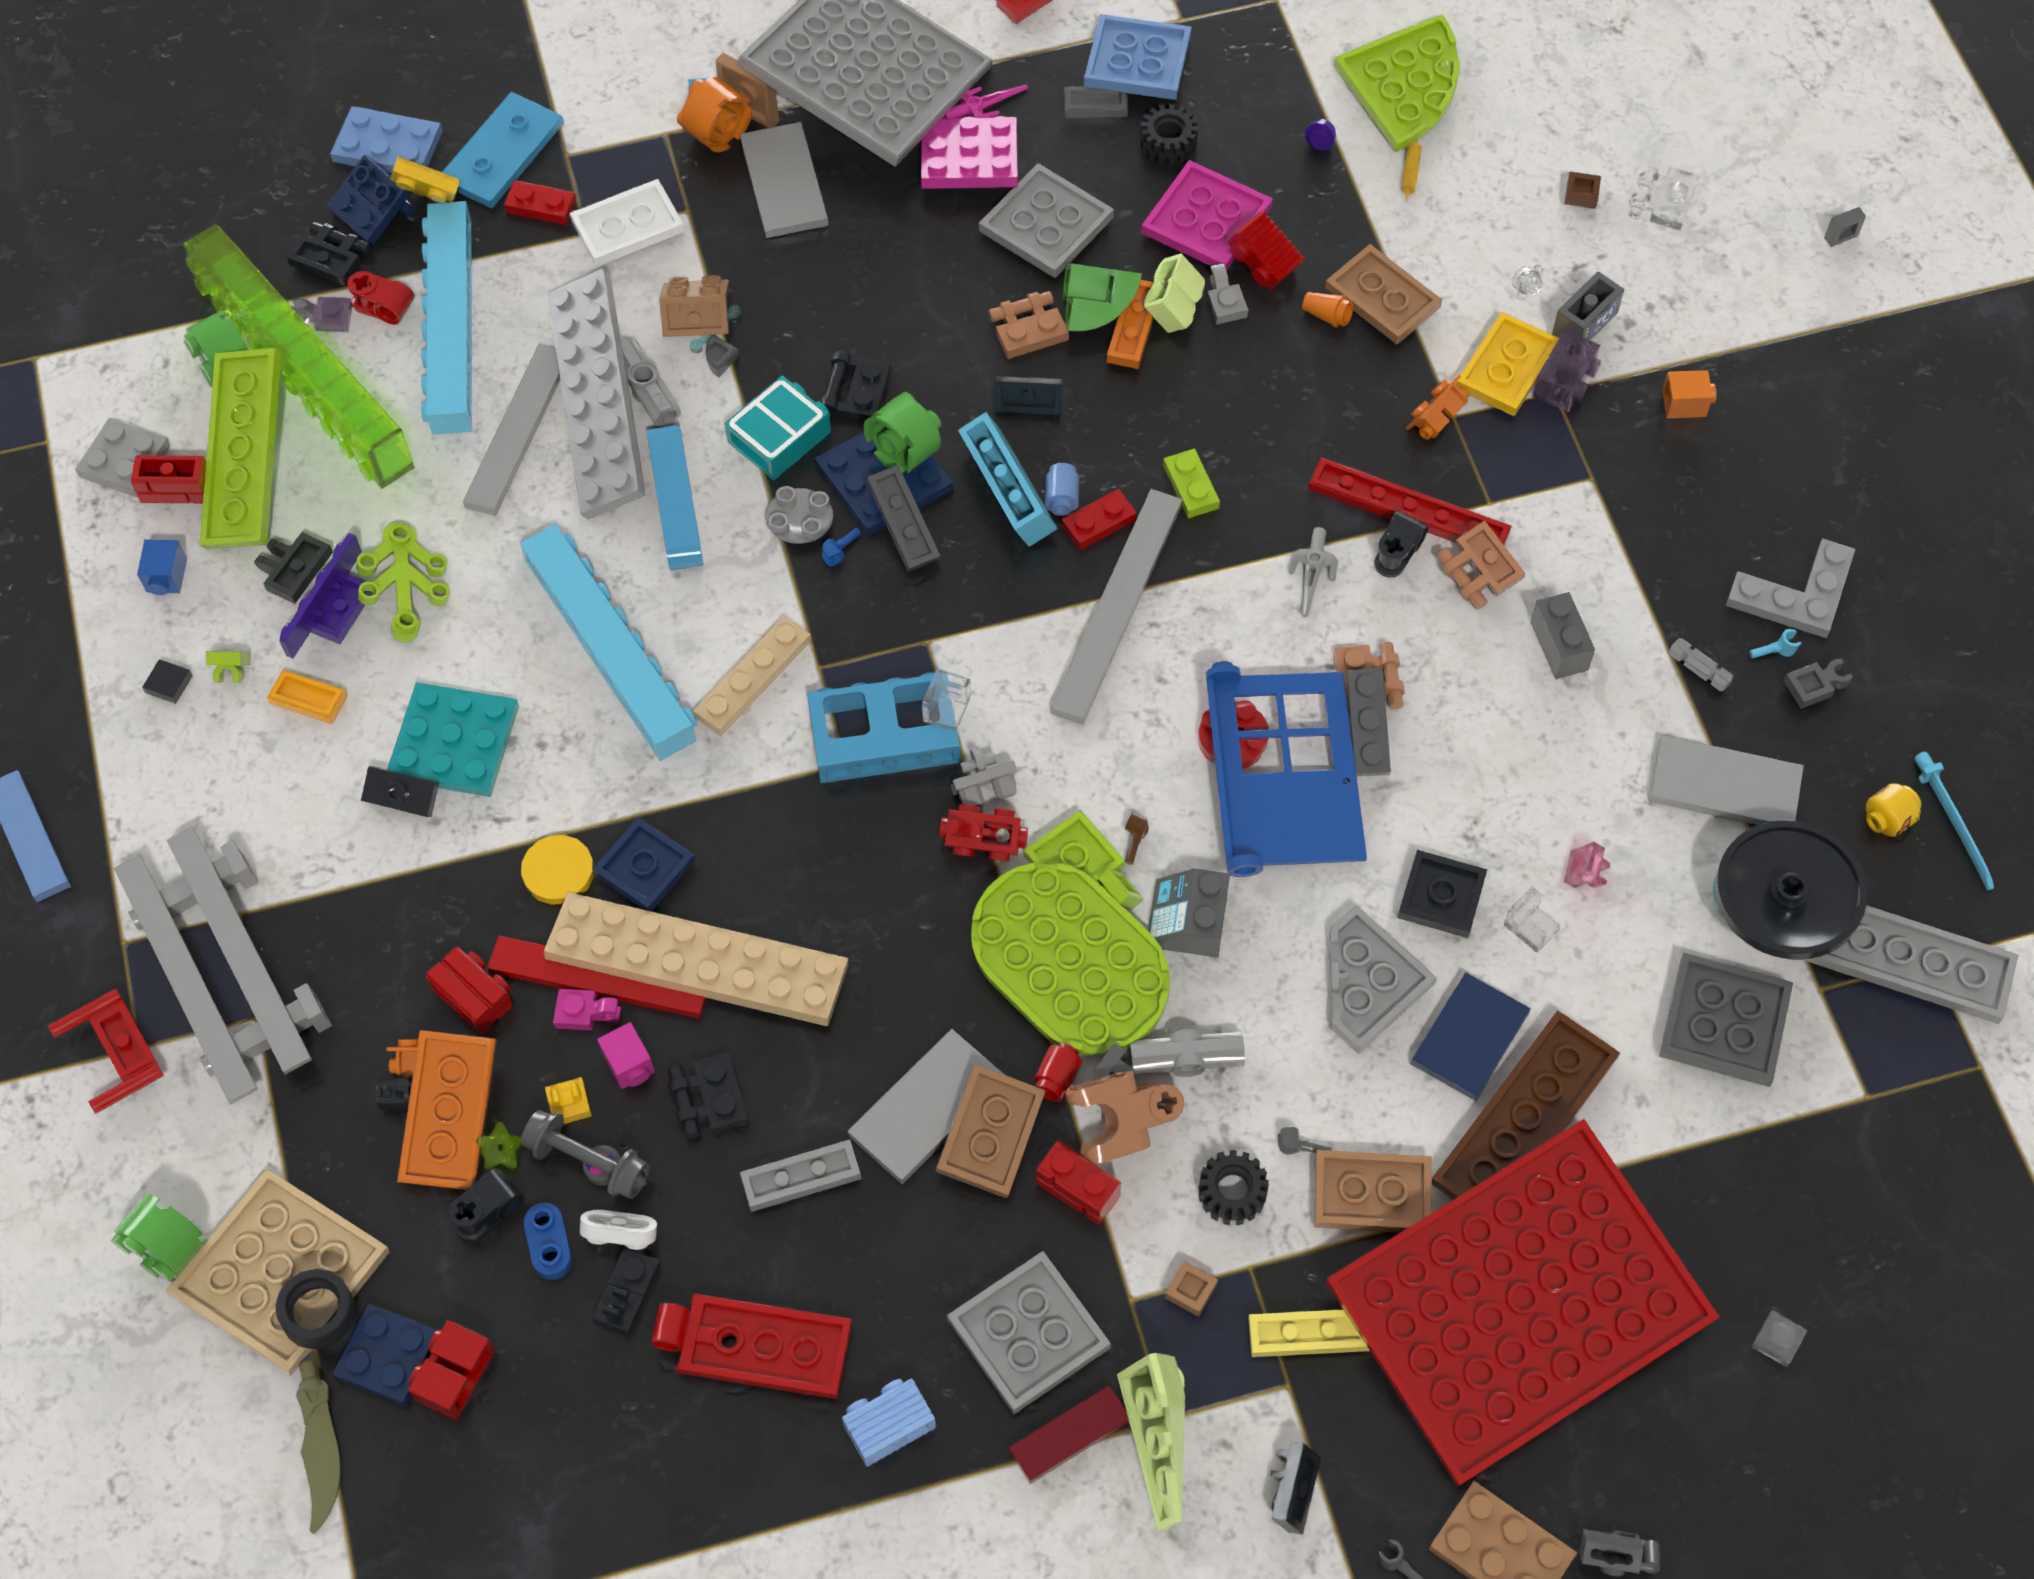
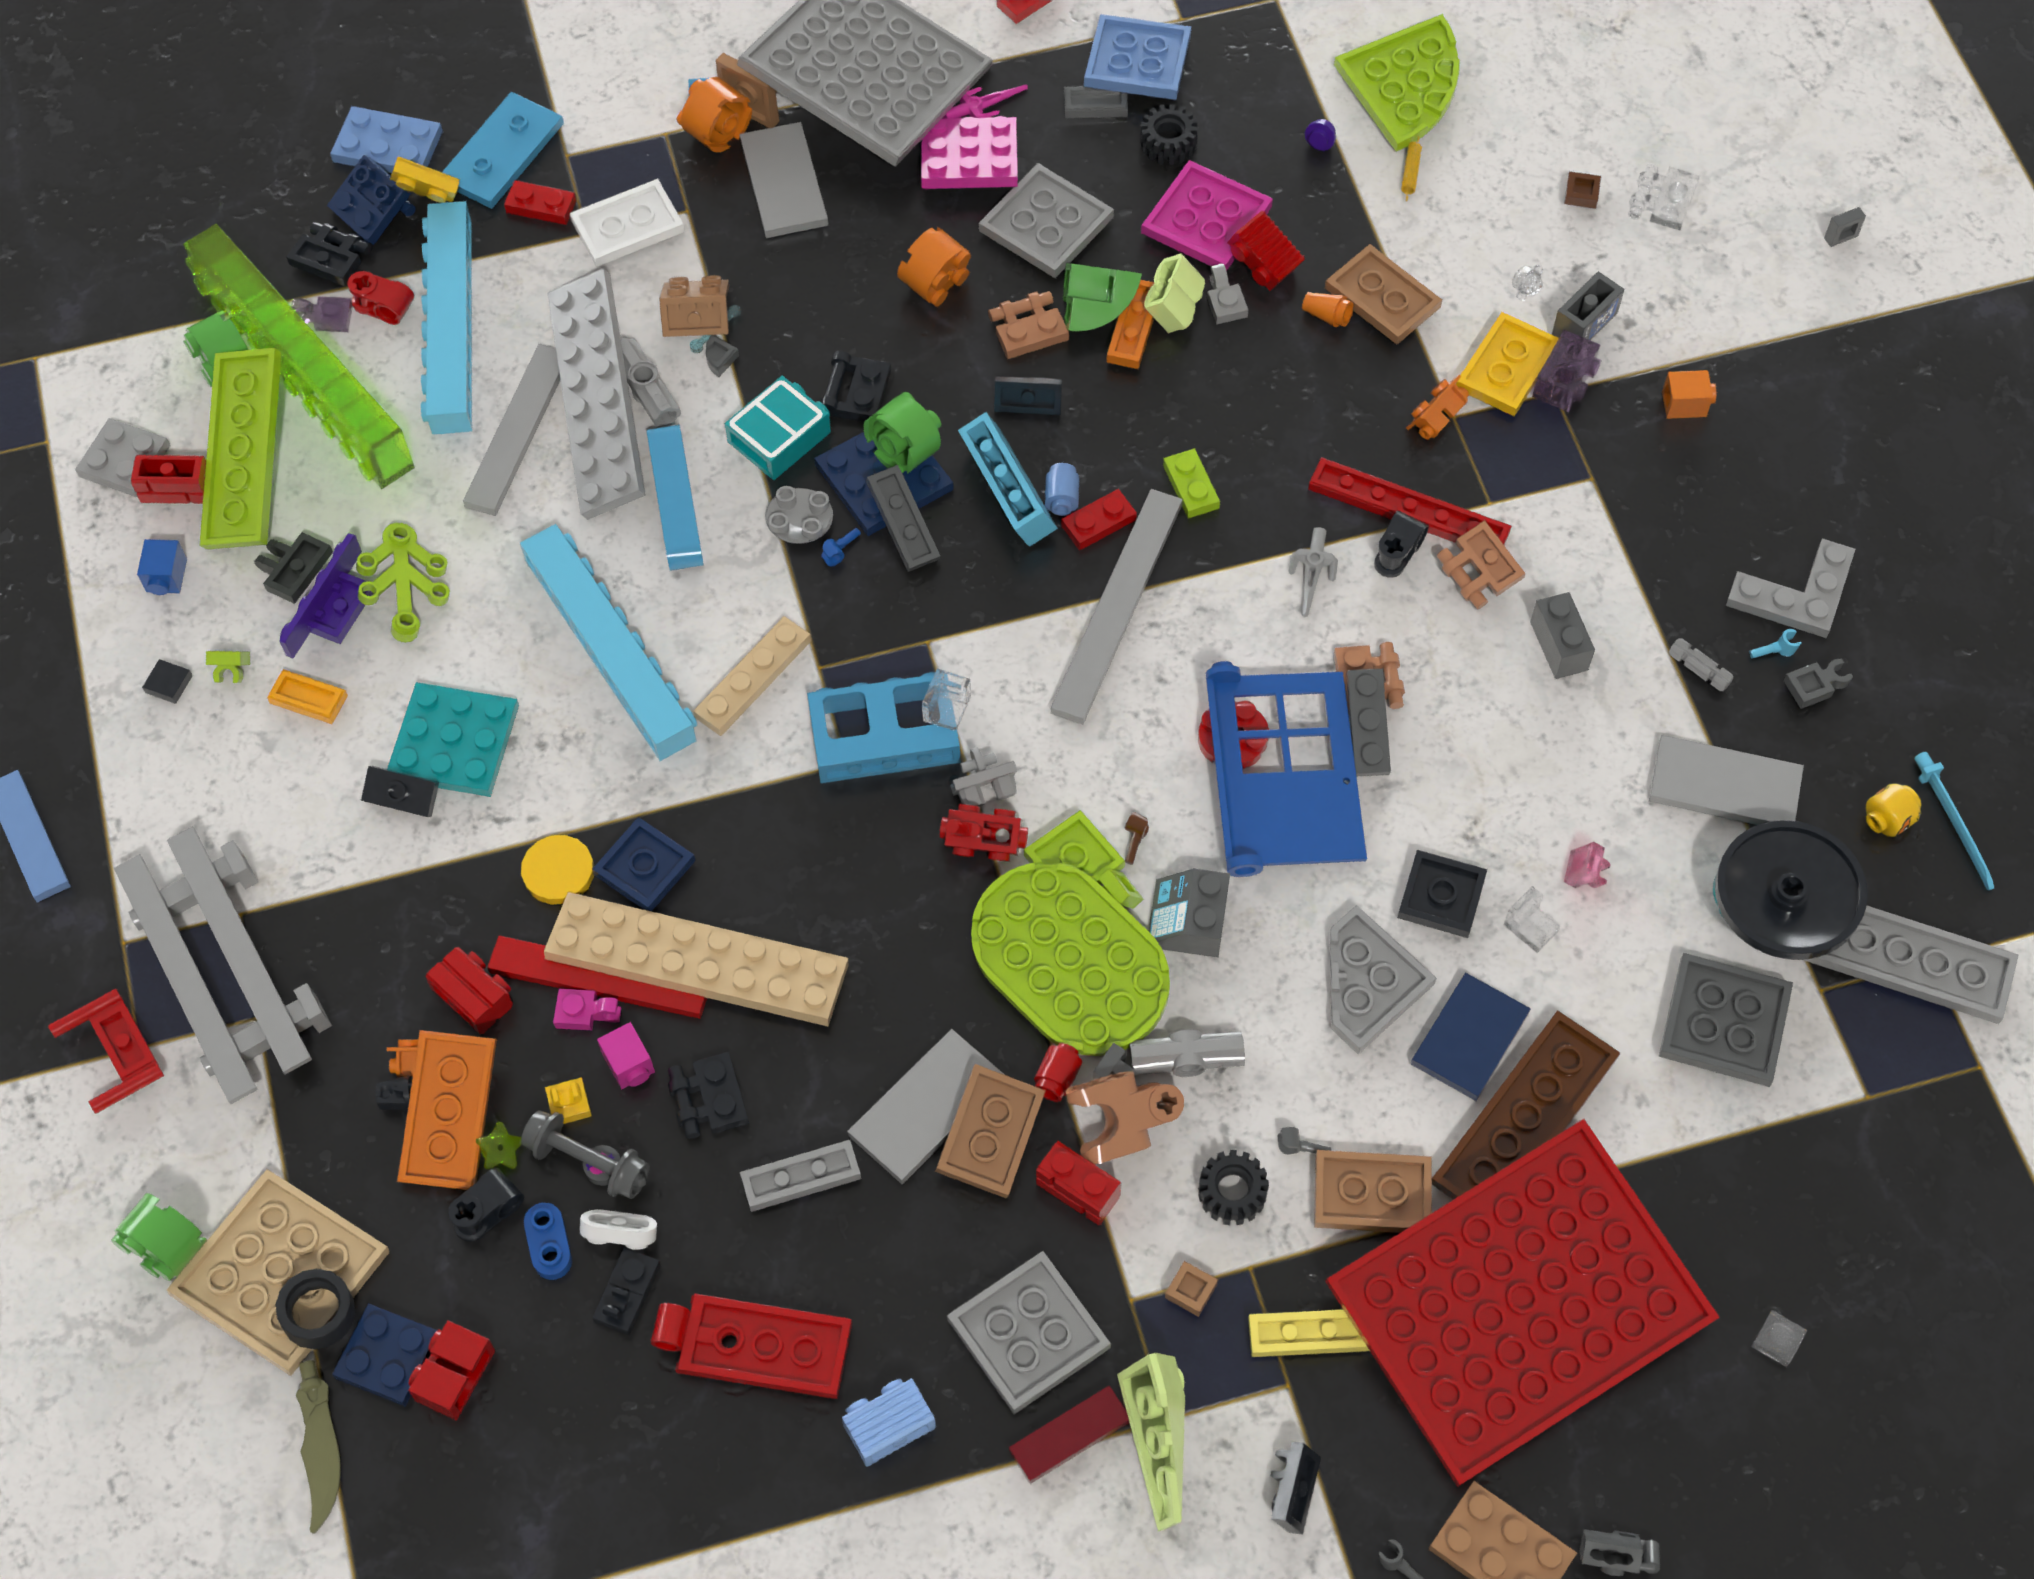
none -> orange brick [897,227,971,307]

